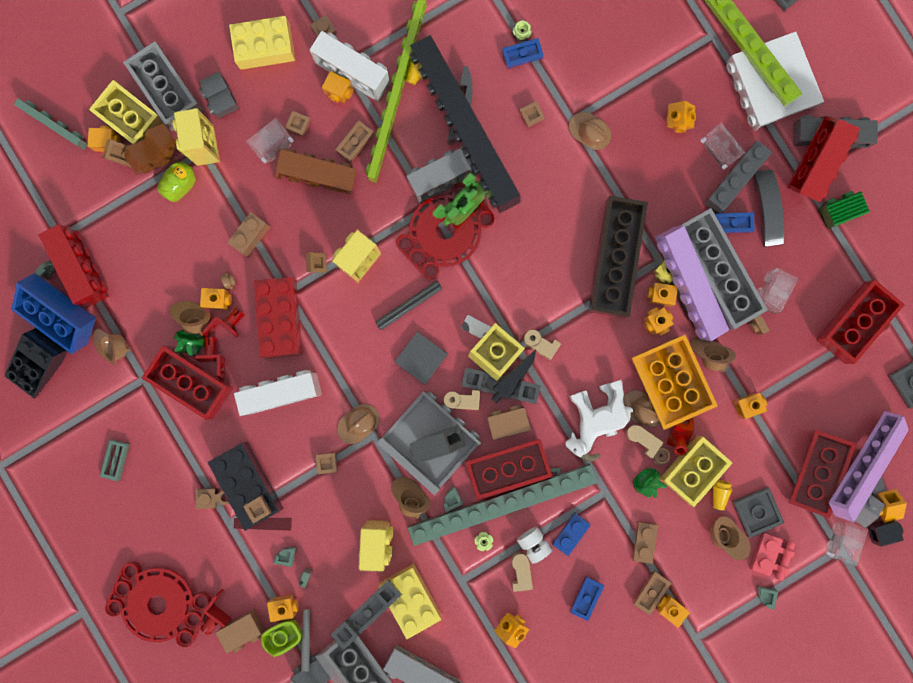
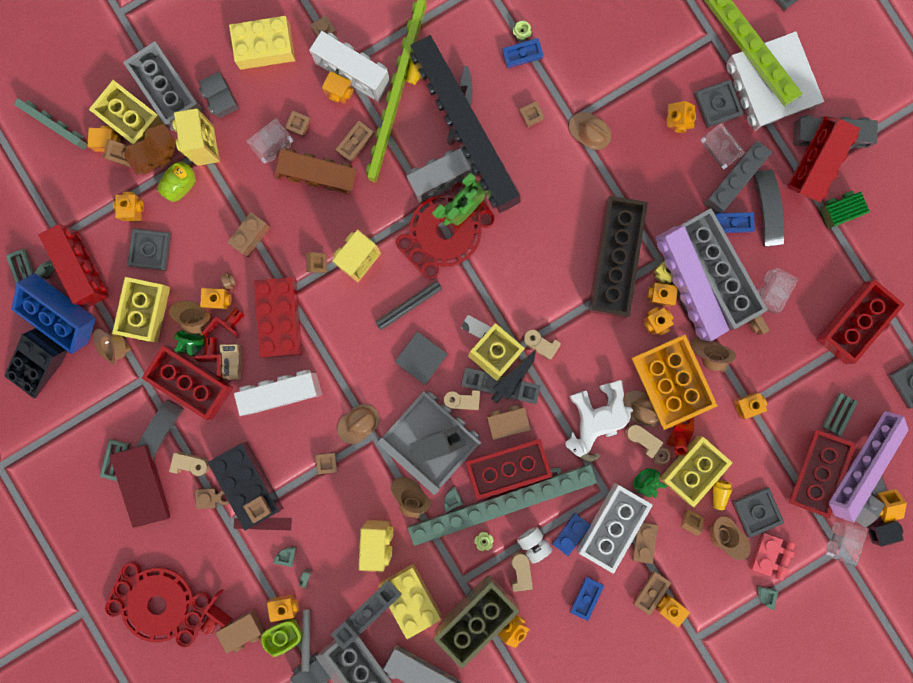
none -> sand green tile [6,249,35,284]
none -> dark red tile [109,444,171,528]
none -> light yellow brick [112,277,170,343]
none -> light orange brick [113,192,144,221]
none -> dark grey tile [127,228,172,271]
none -> dark grey slope [137,400,184,463]
none -> tan leg [169,451,210,476]
none -> tan leg [220,344,242,380]
none -> olive brick [433,575,520,669]
none -> white brick [576,482,653,574]
none -> medium nougat plate [681,509,705,536]
none -> dark grey tile [694,79,744,128]
none -> sand green tile [821,393,858,436]

